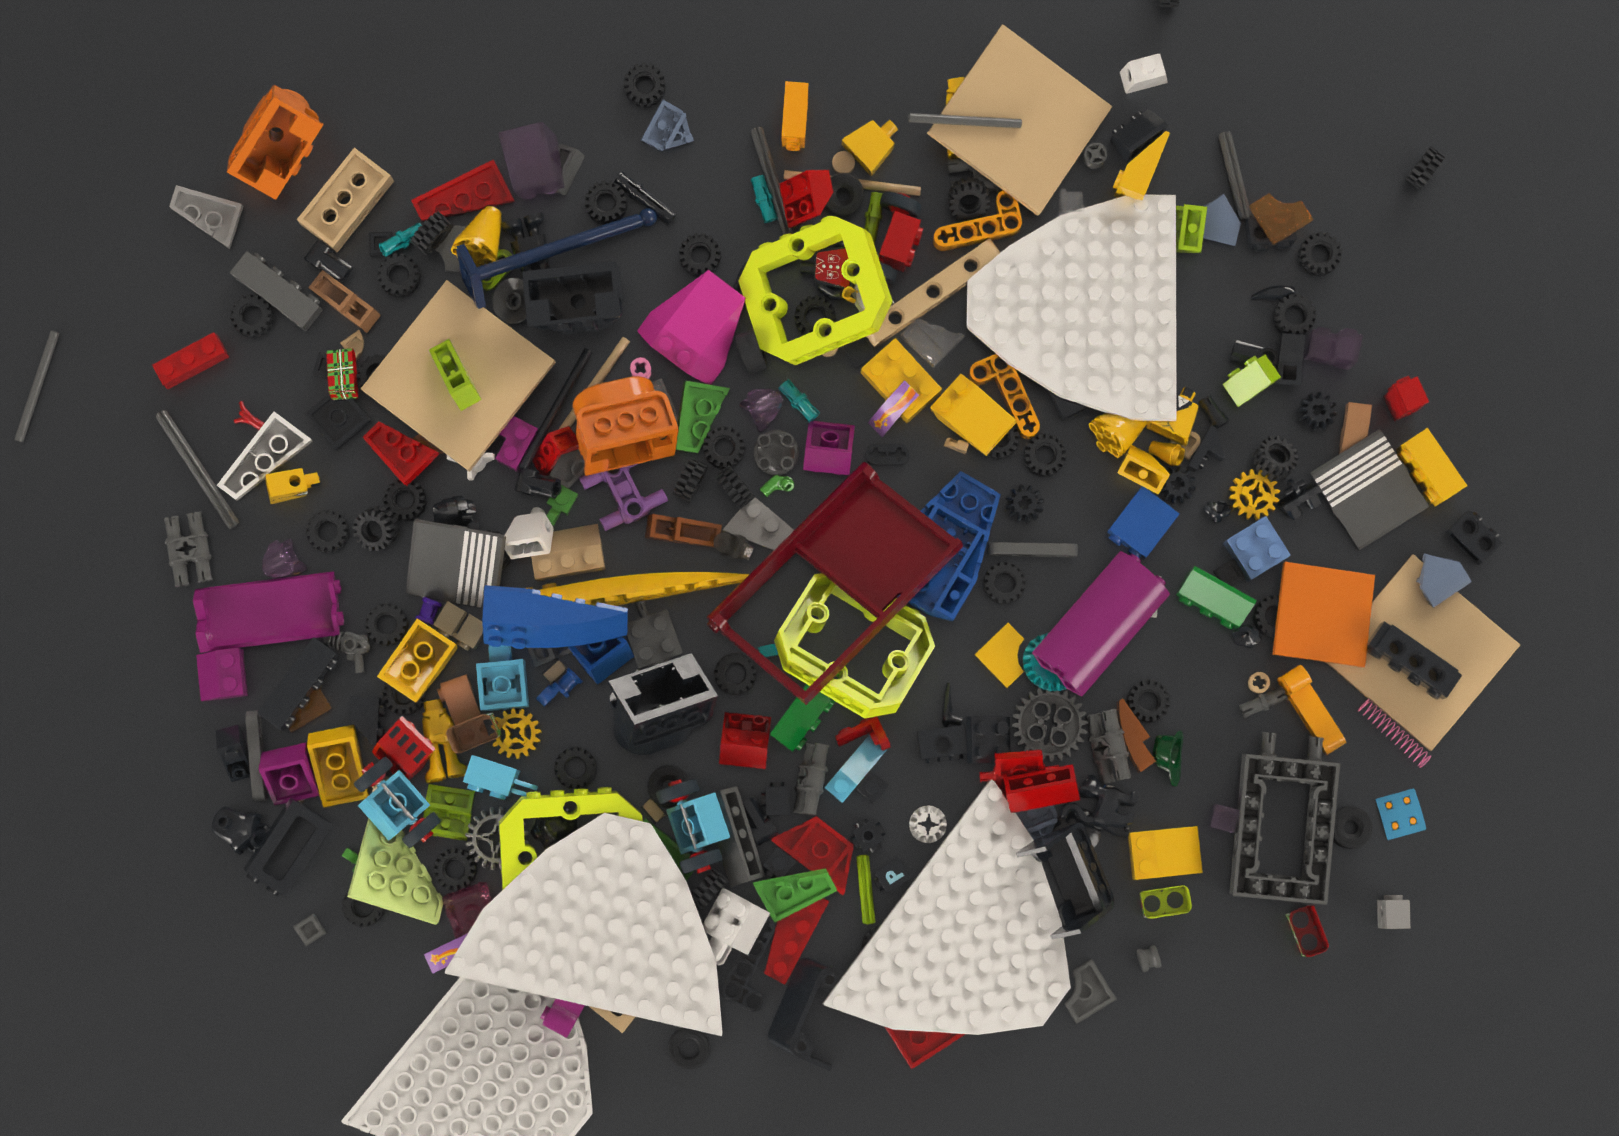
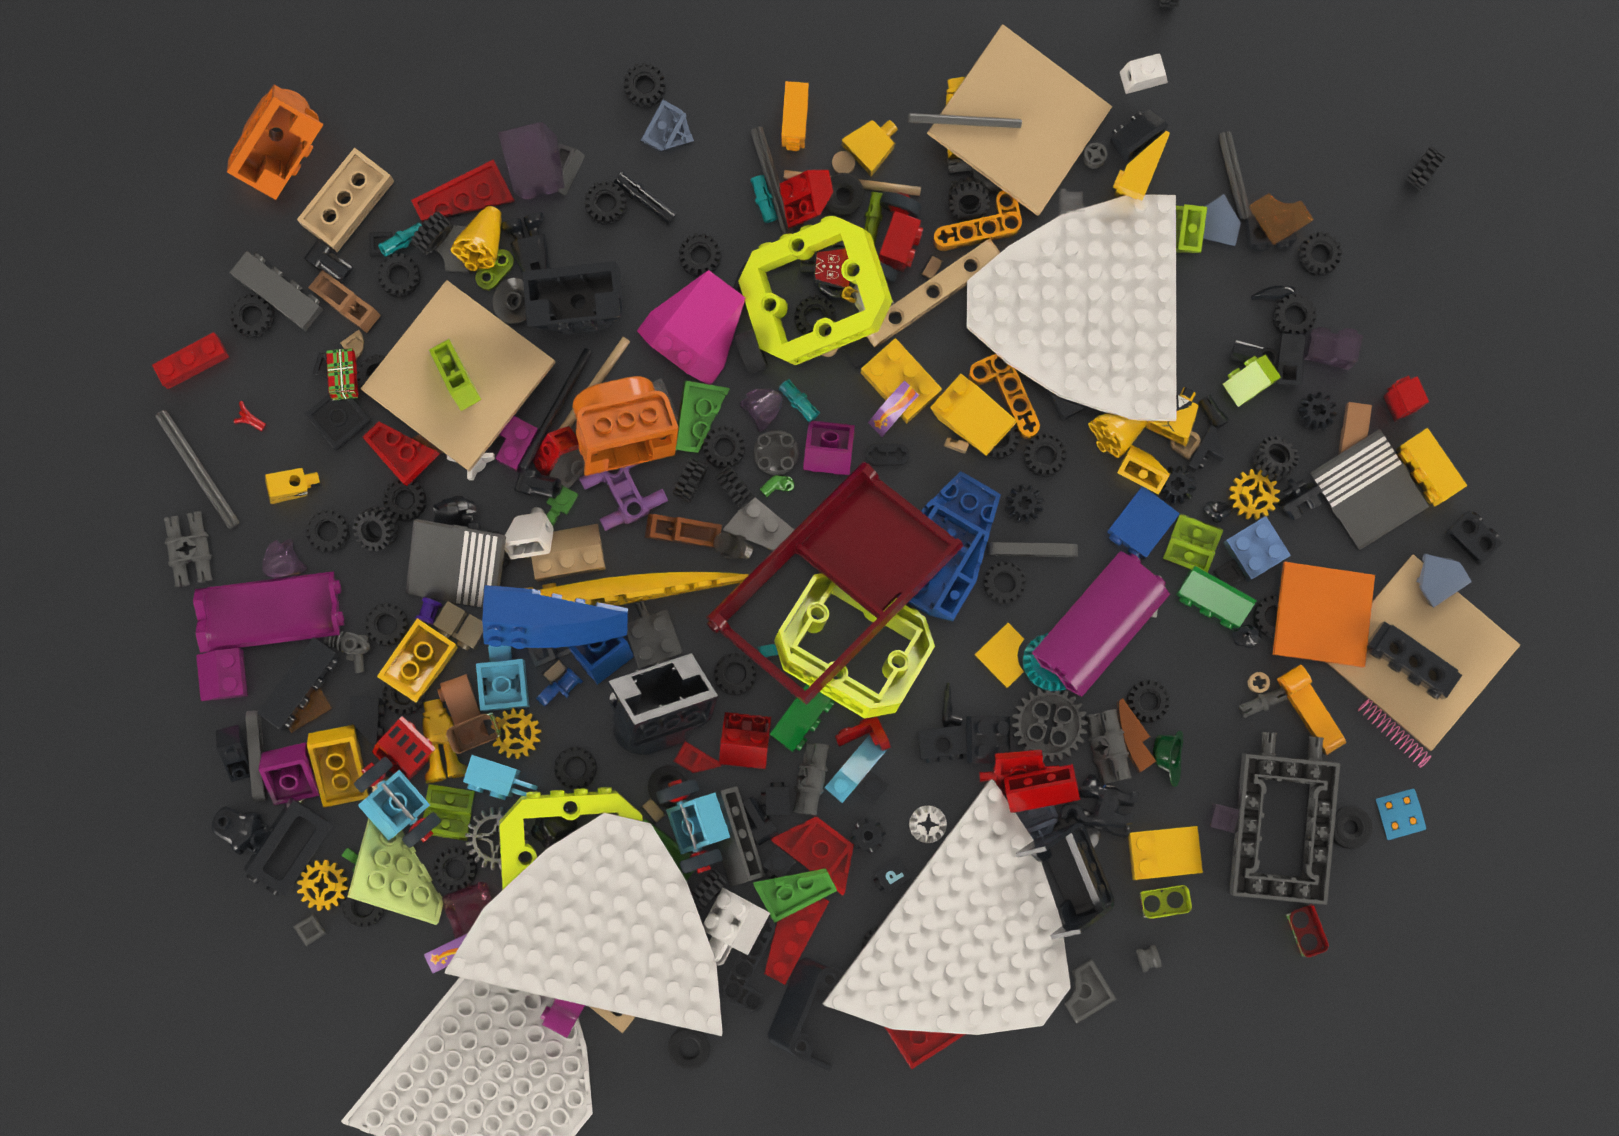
dark grey piece [14,331,60,443] -> none
light grey wing [169,185,244,249] -> none
white wedge [217,412,313,501] -> none
dark blue piece [456,208,657,309] -> none
bright pink bush [630,357,651,379] -> none
lime axle [856,855,875,925] -> none
clear wing [900,318,965,368] -> none
yellow cone [1149,441,1185,466] -> none
light grey brick [1377,895,1411,929] -> none
none -> yellow gear [297,860,349,911]
none -> red tile [673,741,722,773]
none -> tan piece [920,254,943,279]
none -> lime slope [1163,513,1223,573]

